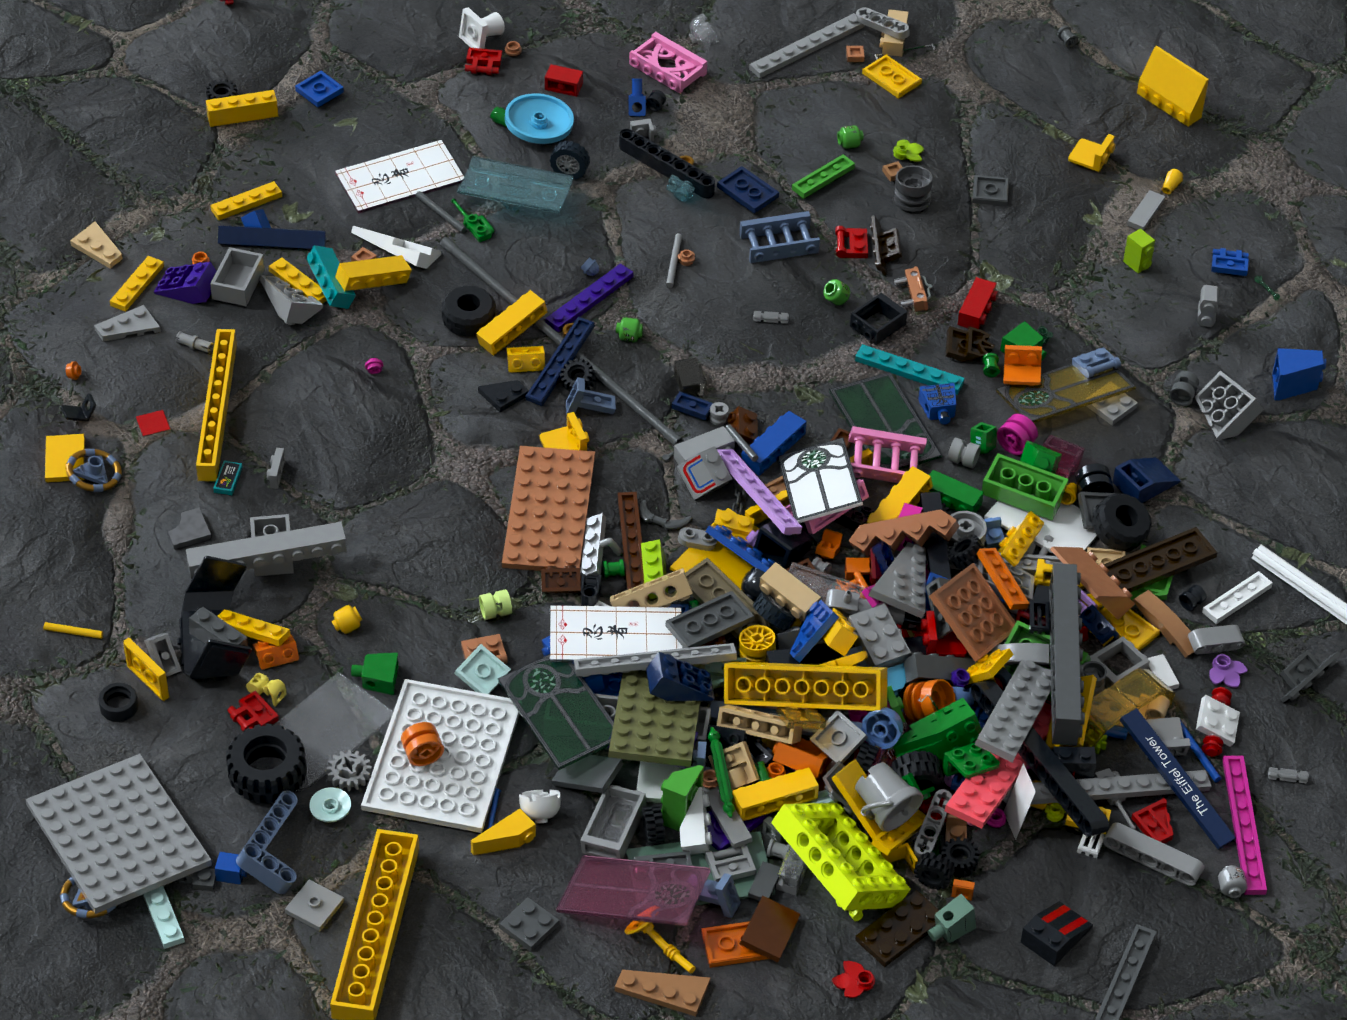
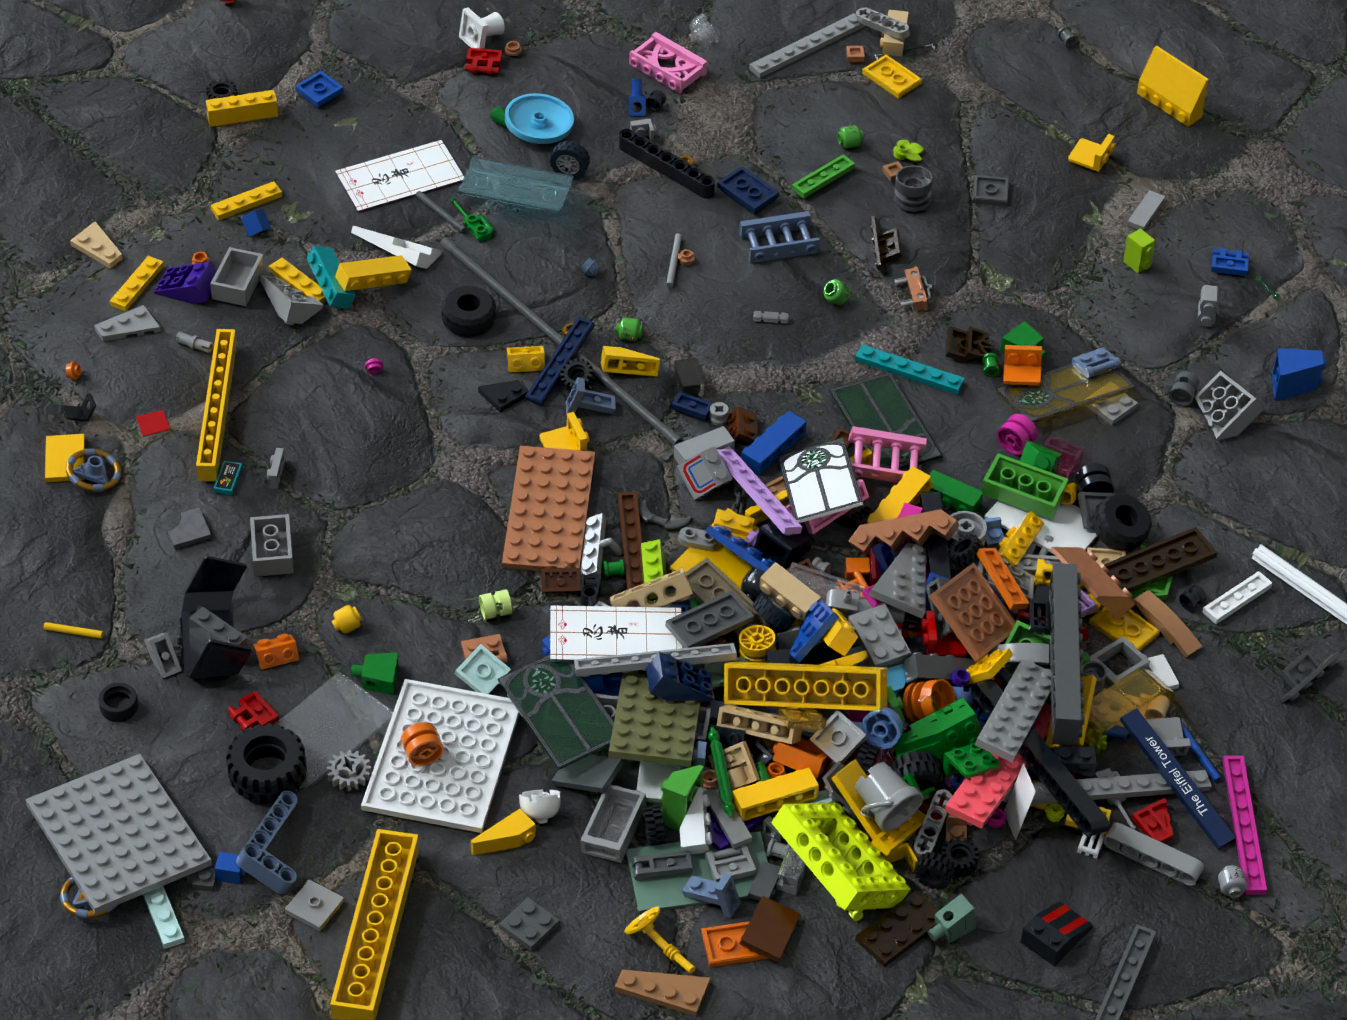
yellow tile [123,638,169,701] -> none
light grey brick [186,522,347,579] -> none
yellow plate [217,609,291,646] -> none
dark blue tile [218,225,326,249] -> none
light yellow leg [246,673,287,707] -> none
light aqua dish [309,787,351,822] -> none
nougat plate [351,247,377,262] -> none
yellow brick [476,290,548,356] -> none
blue piece [487,788,502,829] -> none
red brick [545,64,583,97] -> none
dark purple plate [545,263,633,332] -> none
clear pink piece [556,855,711,926] -> none
clear light blue plate [666,174,695,202] -> none
dark grey bar [725,424,758,462] -> none
orange bracket [815,529,843,559] -> none
red plate [832,961,875,998] -> none
red plate [835,226,868,258] -> none
black window [850,293,907,345] -> none
blue torso [918,383,956,424] -> none
light grey wheel [947,437,981,469] -> none
orange tile [951,879,975,900] -> none
red brick [957,277,998,329] -> none
green brick [970,422,997,454] -> none
clear green plate [1036,326,1053,344] -> none
dark blue hips [1079,604,1121,647] -> none
dark blue slope [1112,457,1181,503] -> none
yellow cone [1162,169,1183,195] -> none
light grey beam [1188,625,1246,655] -> none
white plate [1196,687,1240,757] -> none
medium lavender plate [1209,654,1247,688] -> none
light grey axle [1268,767,1309,783] -> none
none -> yellow slope [600,346,660,376]

